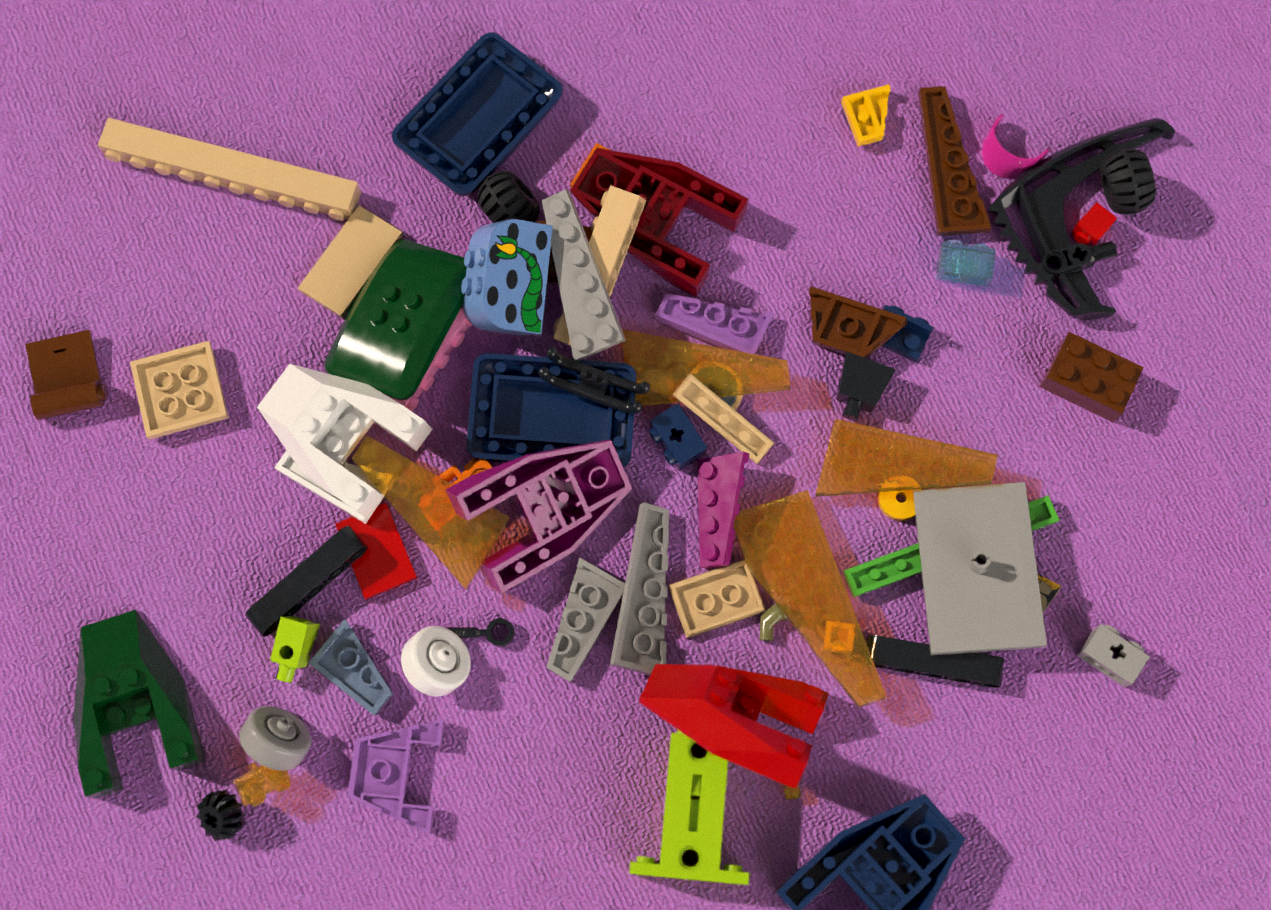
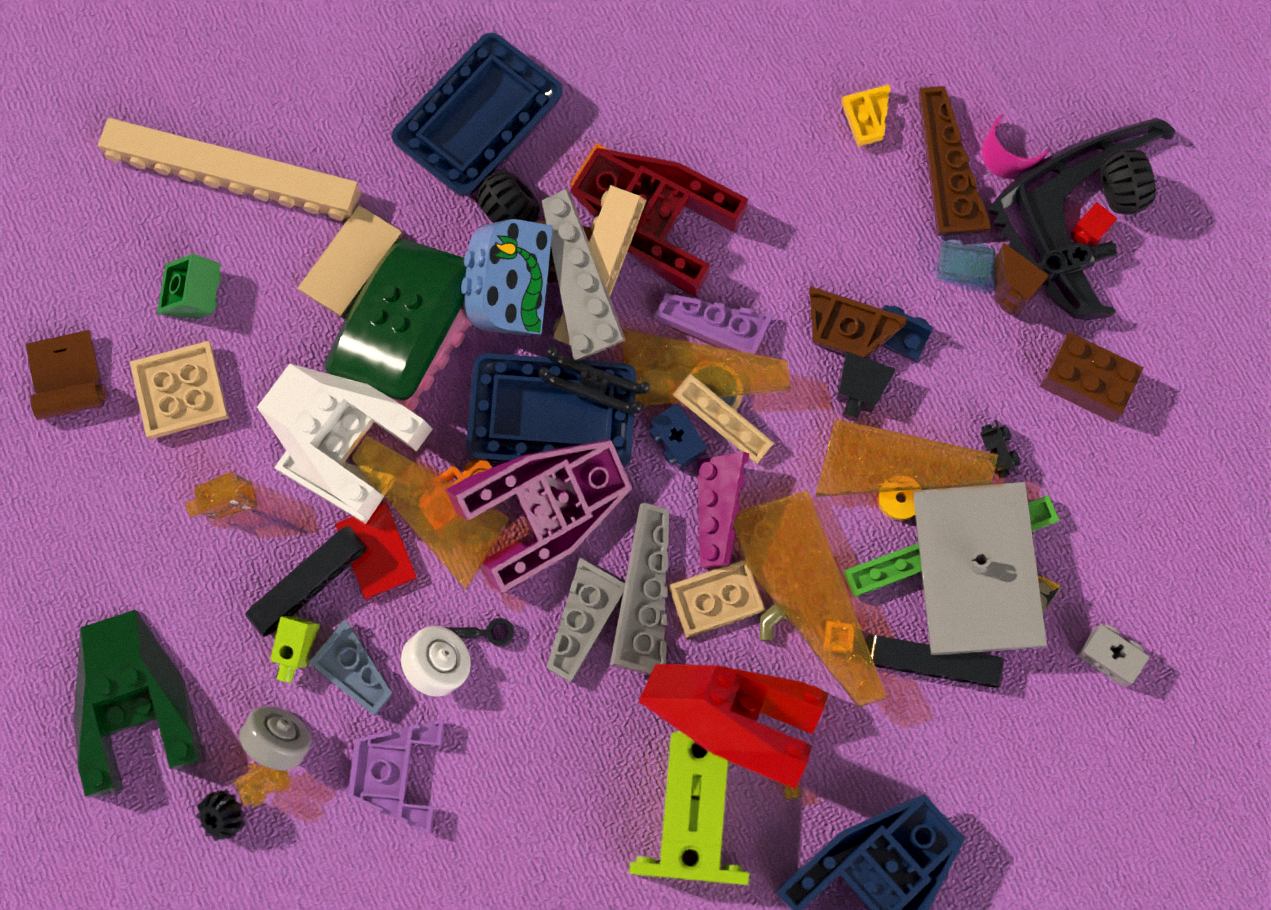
none -> green slope [157,254,221,318]
none -> clear yellow torso [185,472,258,519]
none -> black hinge [980,419,1021,479]
none -> reddish brown slope [990,243,1049,317]

